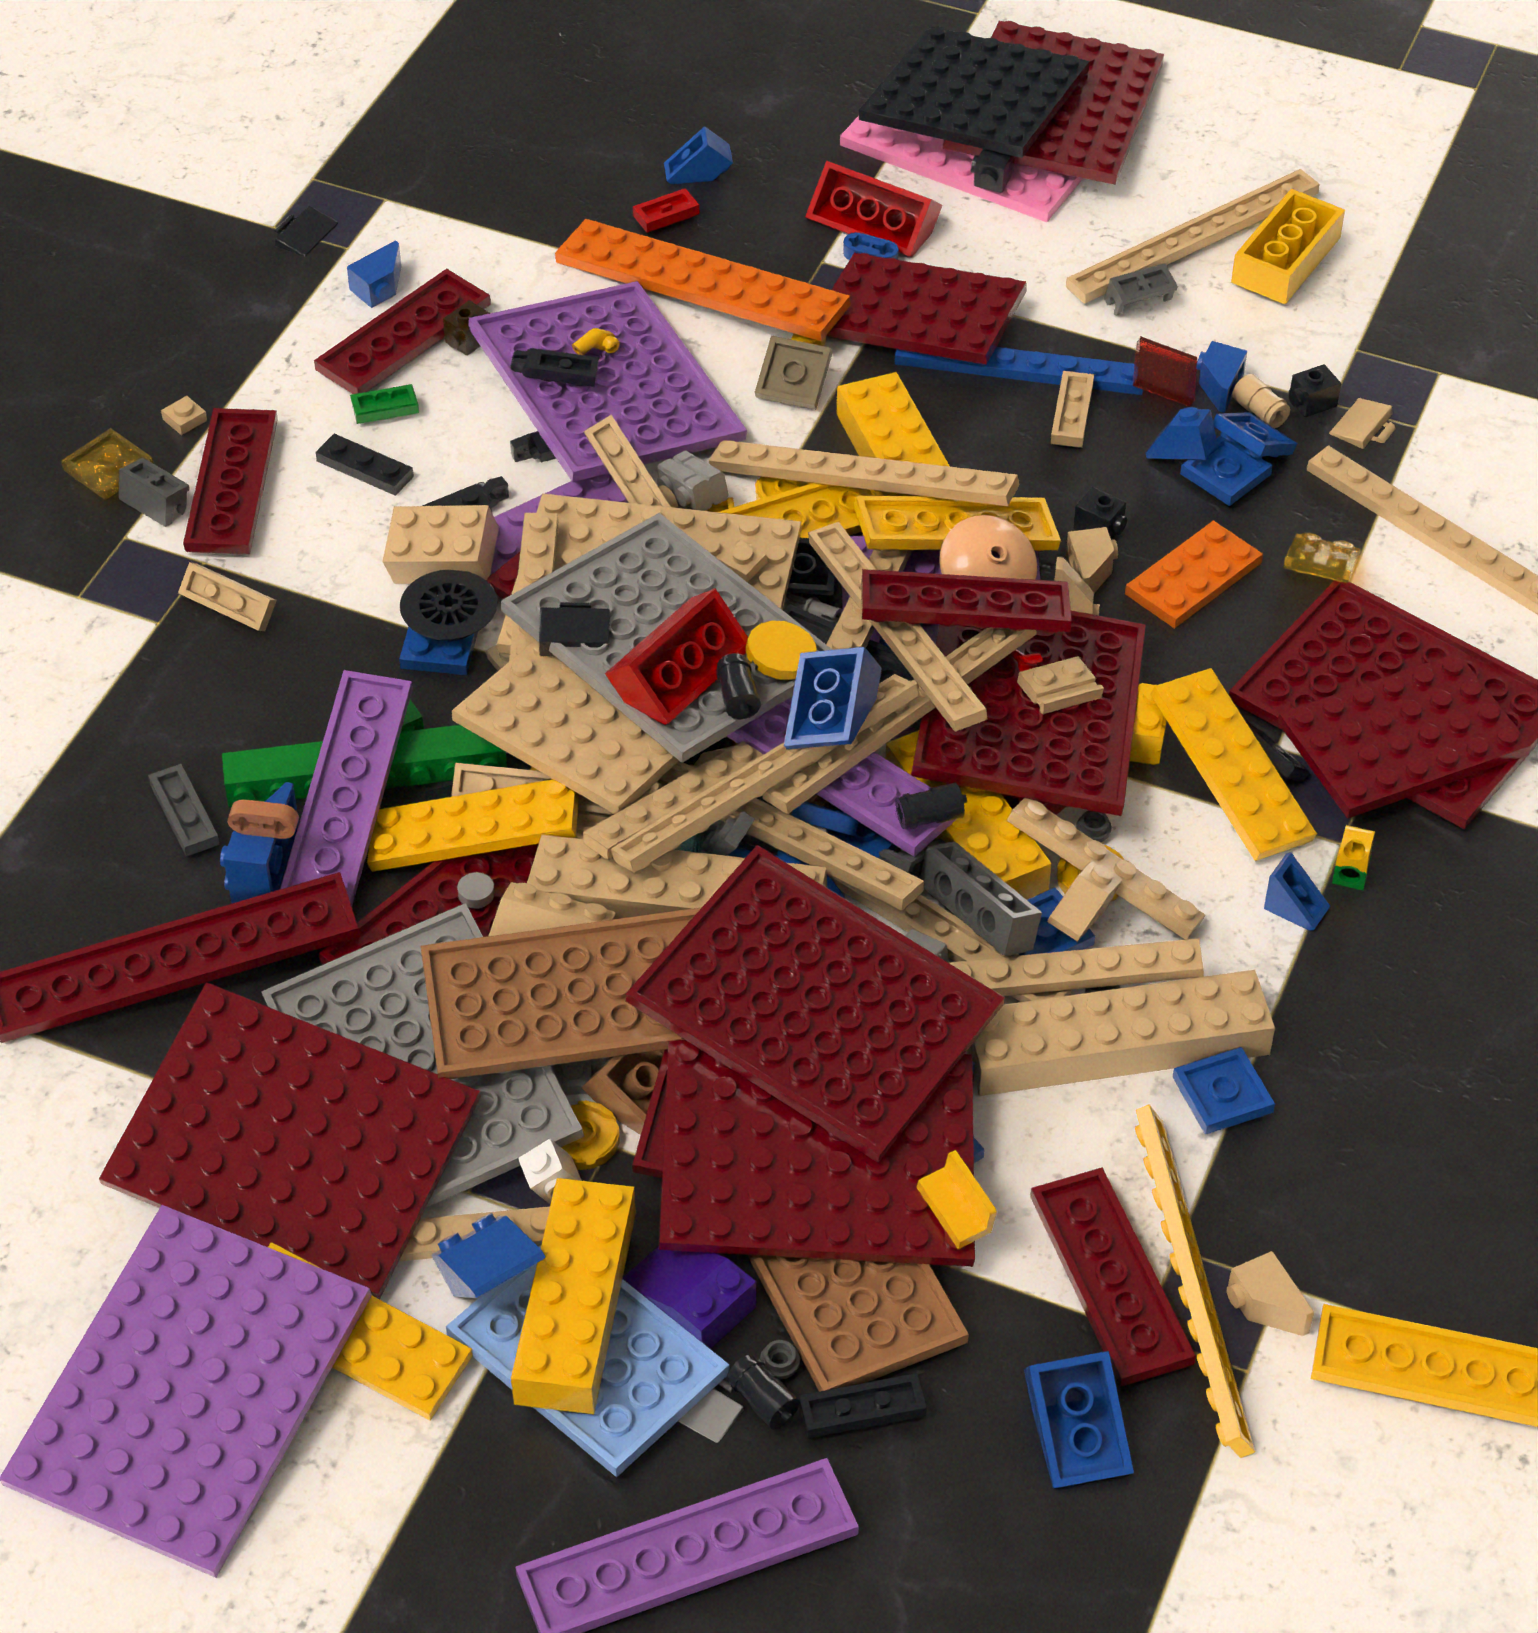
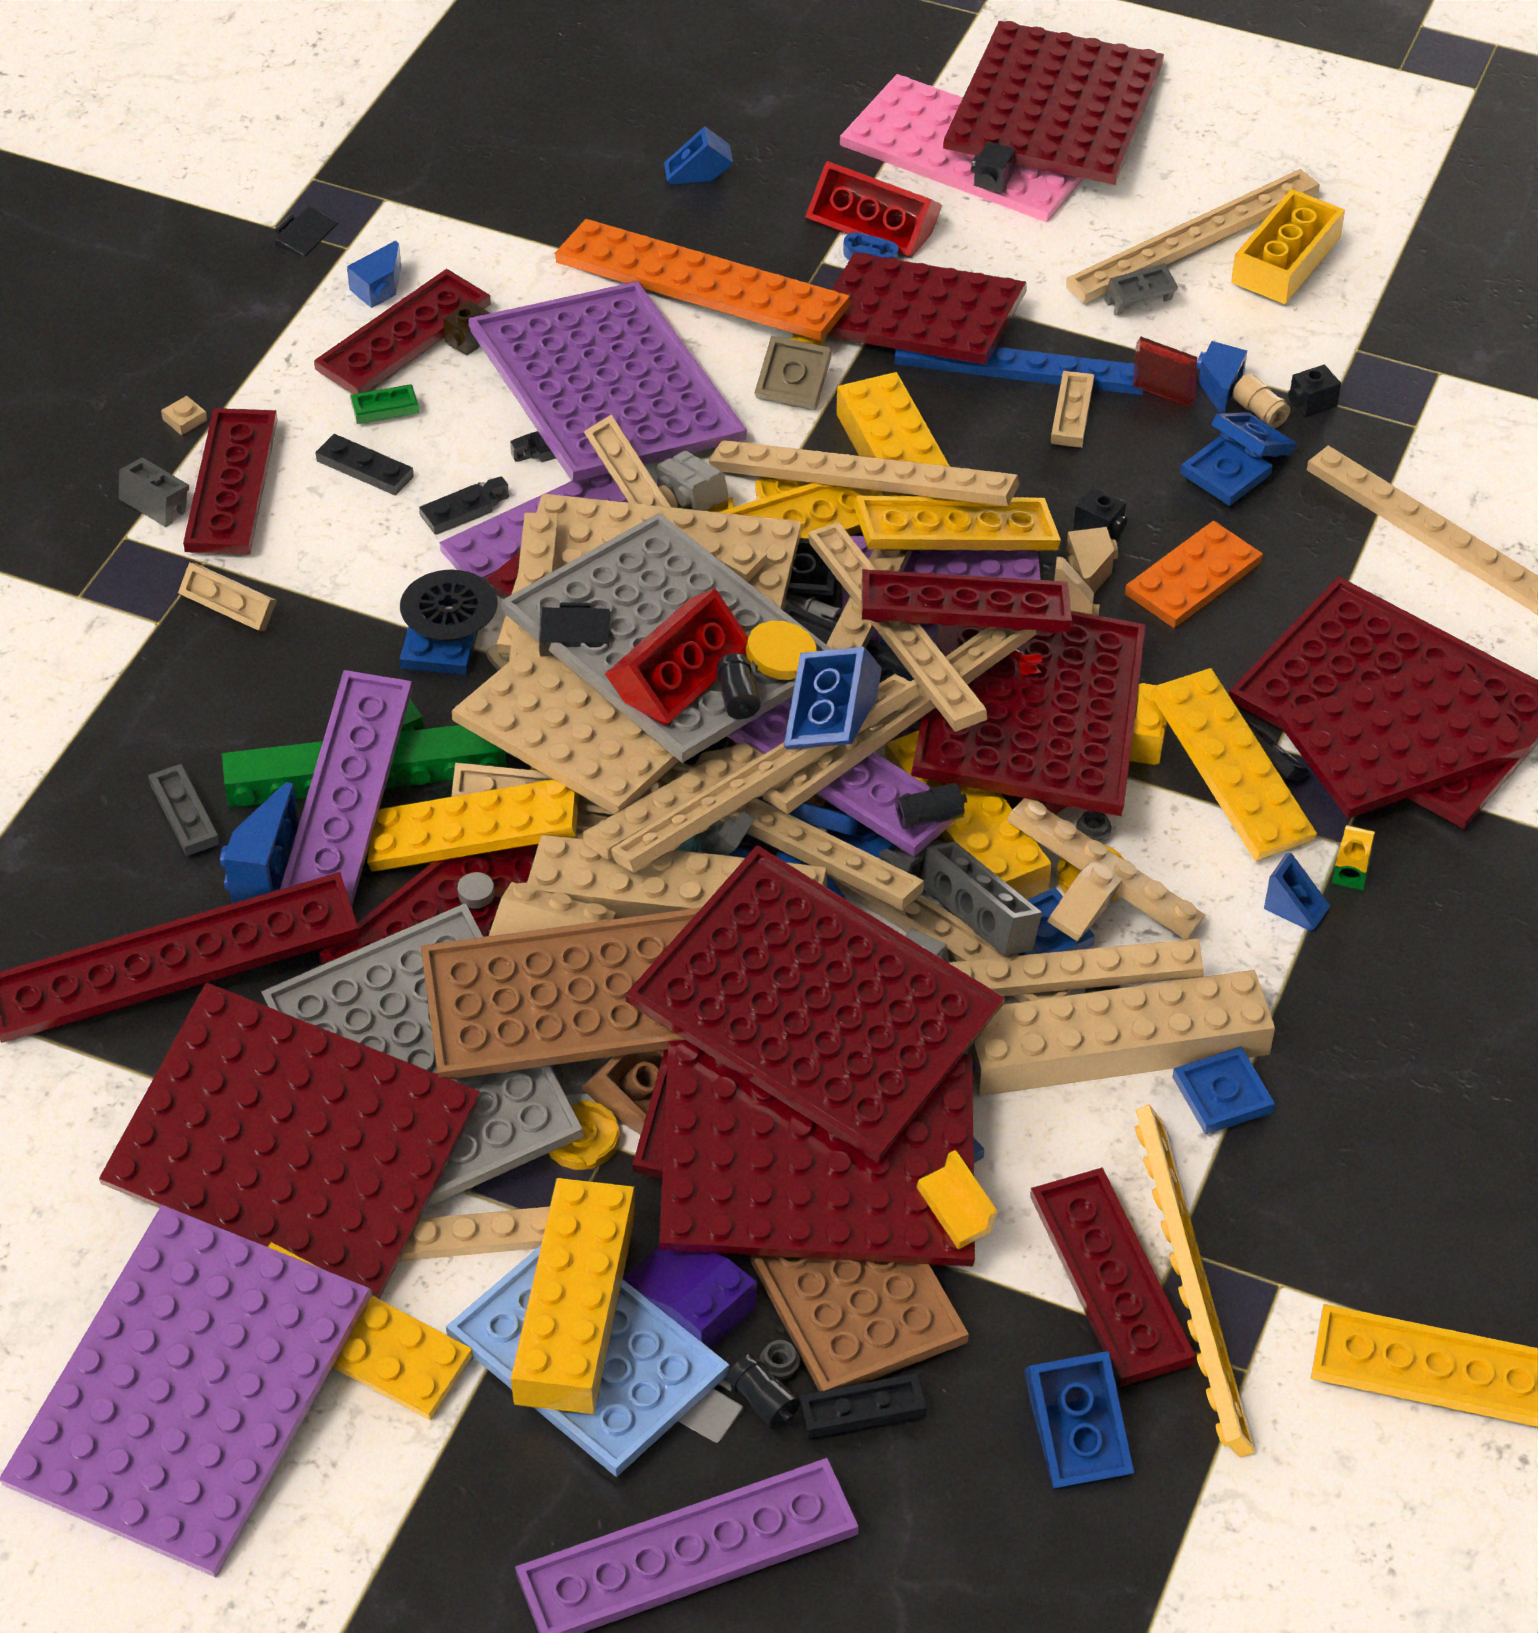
clear yellow plate [61,428,154,500] -> none
nougat beam [227,800,299,839] -> none
tan brick [382,505,499,584] -> none
blue slope [431,1213,546,1298] -> none
black hinge [510,348,599,387] -> none
white brick [518,1139,582,1205] -> none
yellow arm [572,328,620,355] -> none
red plate [633,188,700,233] -> none
black plate [859,26,1089,158] -> none
light nougat dish [939,515,1037,580] -> none
tan plate [1017,656,1104,714] -> none
blue slope [1146,407,1217,460] -> none
tan slope [1227,1251,1314,1336] -> none
clear yellow plate [1283,533,1361,583] -> none
tan piece [1329,398,1396,449] -> none

